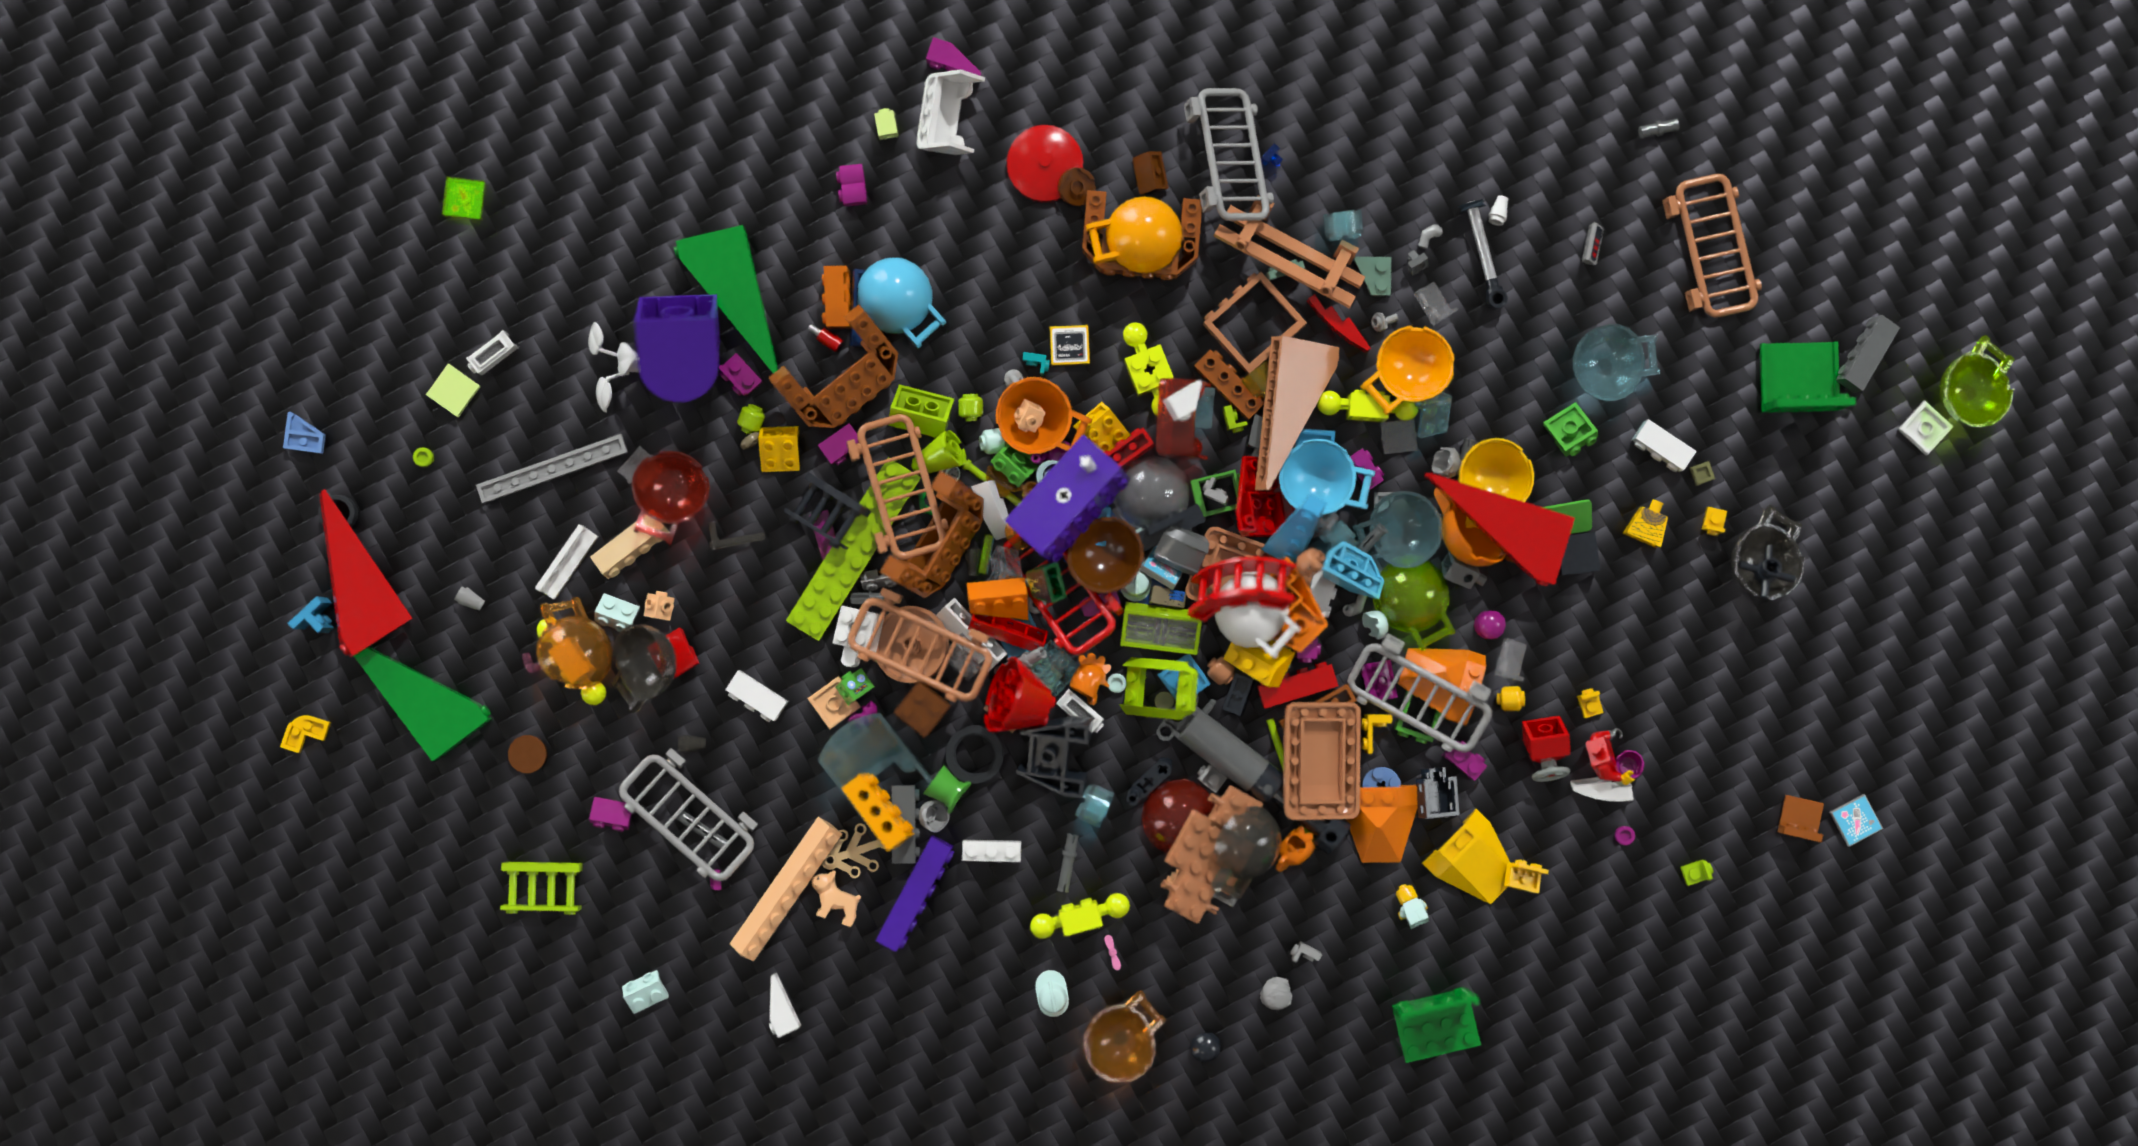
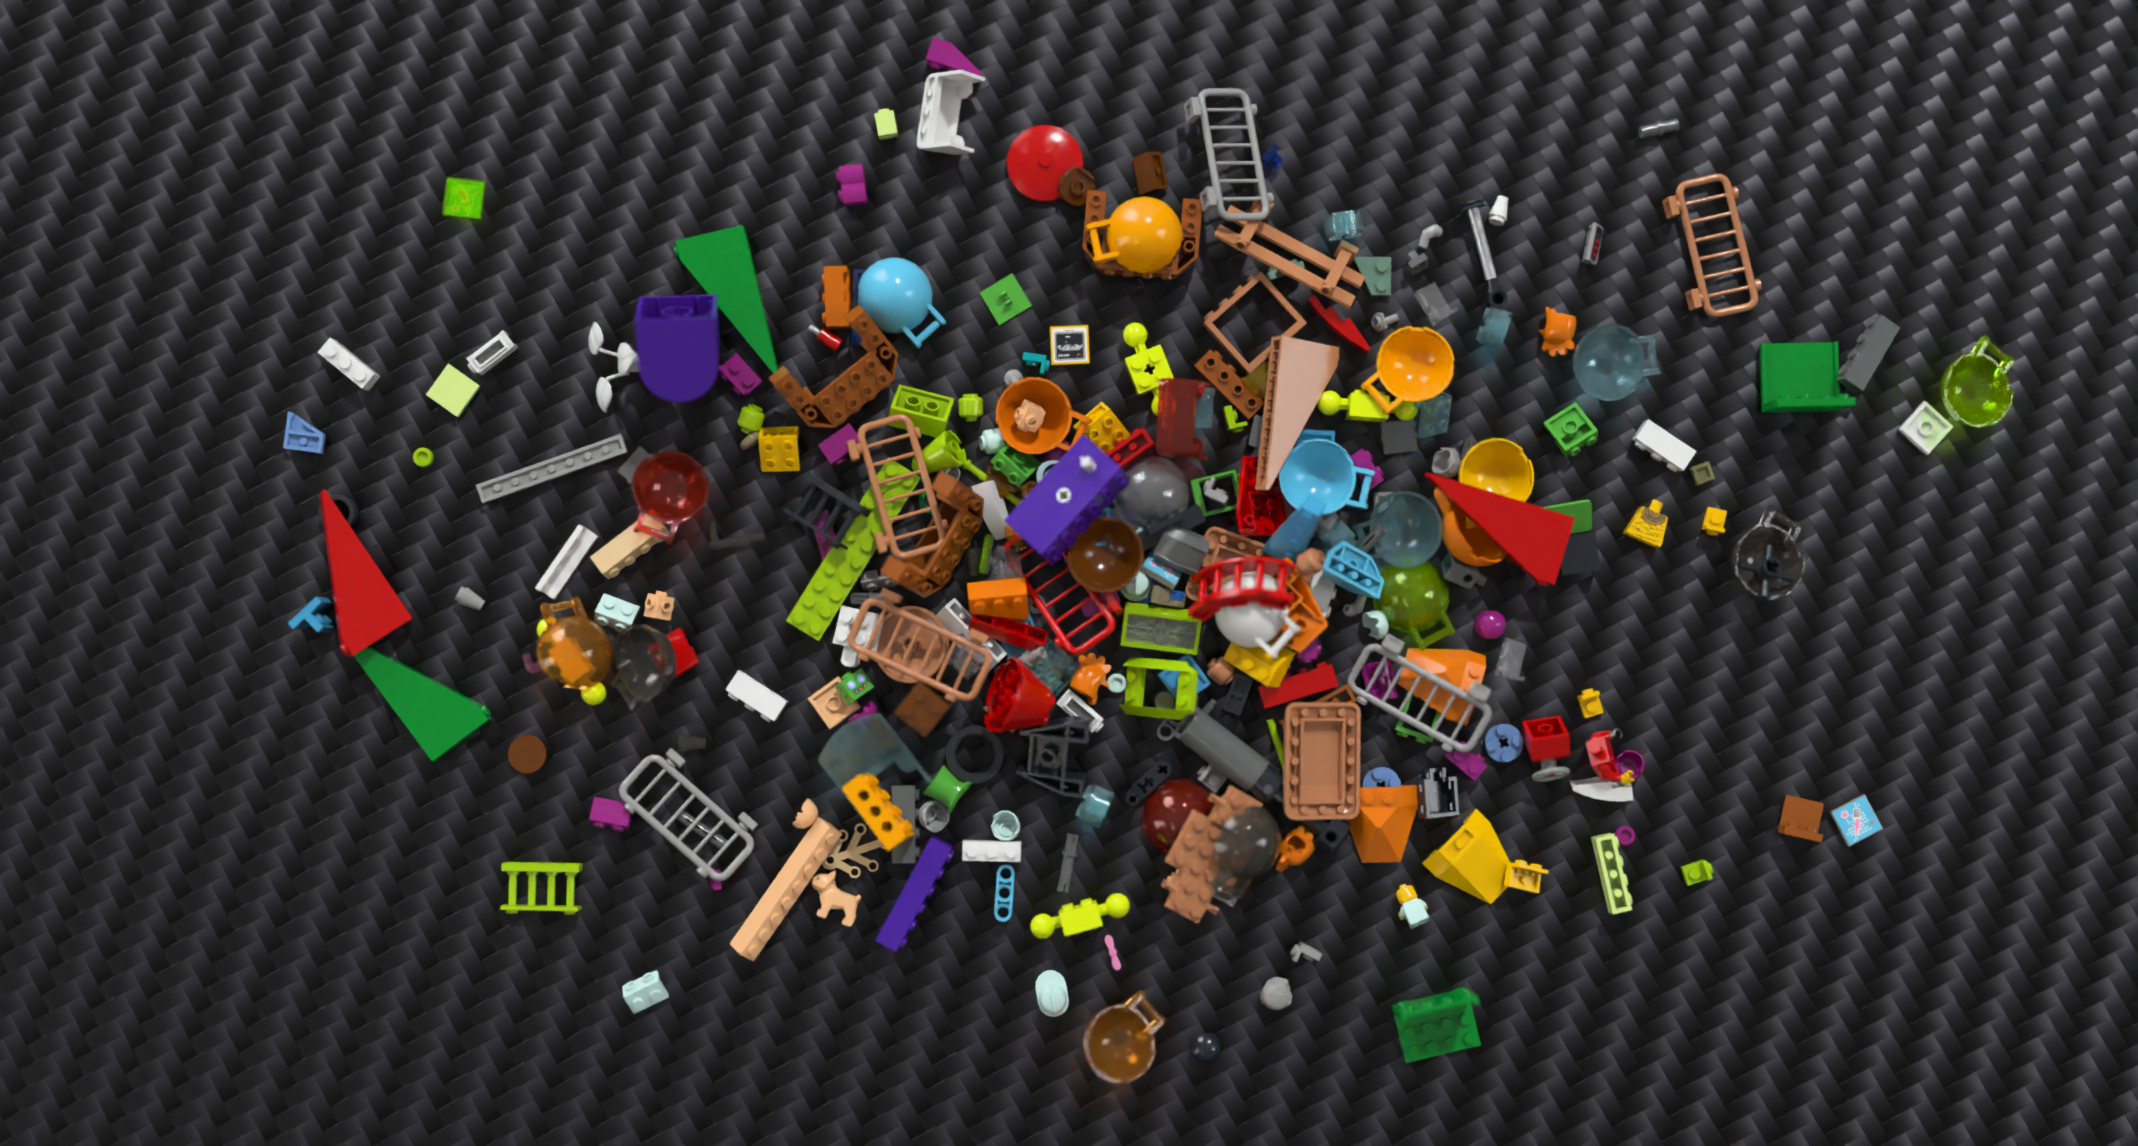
yellow plate [280,715,331,753] -> none
white slope [769,973,801,1037] -> none
dark green torso [1025,562,1067,604] -> none
magenta arm [1031,452,1048,465] -> none
white slope [1163,380,1202,422] -> none
yellow bracket [1361,714,1392,754] -> none
yellow head [1497,686,1525,711] -> none
none -> white brick [318,338,380,391]
none -> light nougat hair [792,799,818,829]
none -> bright green piece [980,274,1032,326]
none -> light aqua hair [991,811,1020,841]
none -> medium azure beam [994,864,1015,922]
none -> clear light blue brick [1476,306,1513,350]
none -> medium blue plate [1484,724,1524,762]
none -> orange piece [1539,307,1576,357]
none -> yellowish green brick [1591,833,1633,914]

